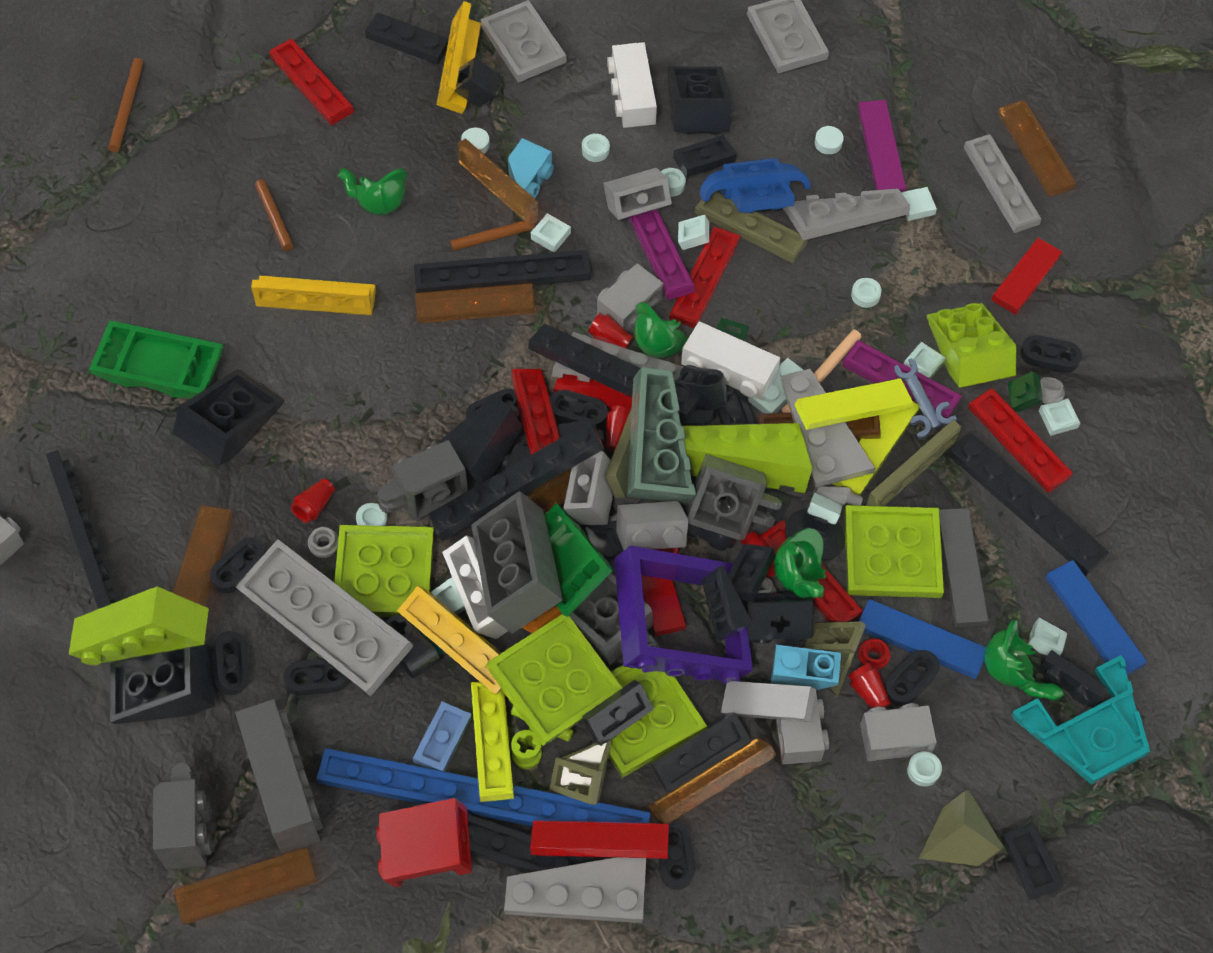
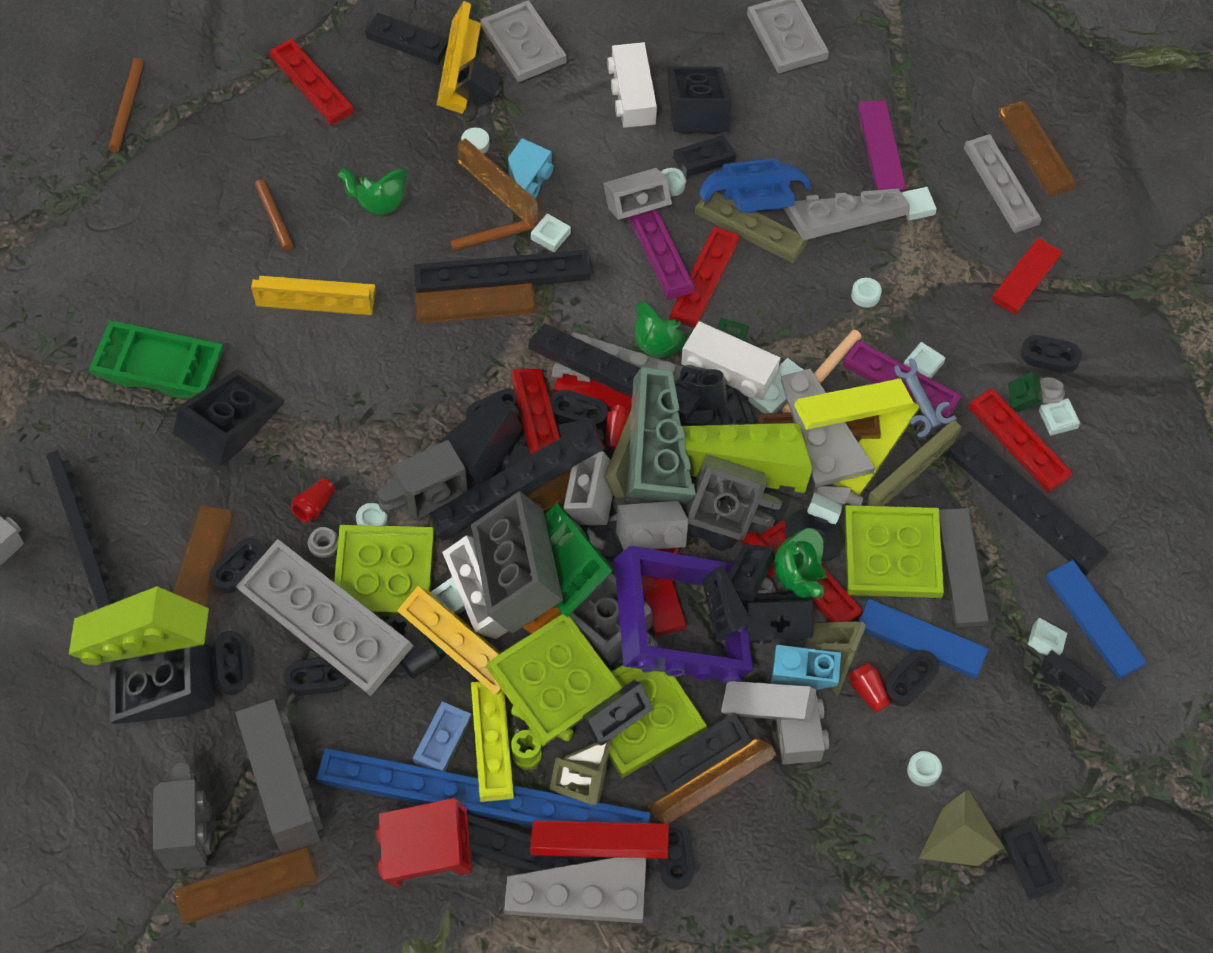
light aqua tile [582,134,610,162] -> none
red cone [588,313,634,349] -> none
light grey brick [597,263,663,331] -> none
light aqua plate [678,215,709,250] -> none
light aqua tile [815,126,843,154] -> none
red plate [858,639,891,670] -> none
light grey brick [860,703,937,761] -> none
lime slope [927,303,1016,388] -> none
green piece [984,619,1064,701] -> none
teal wing [1011,655,1150,785] -> none

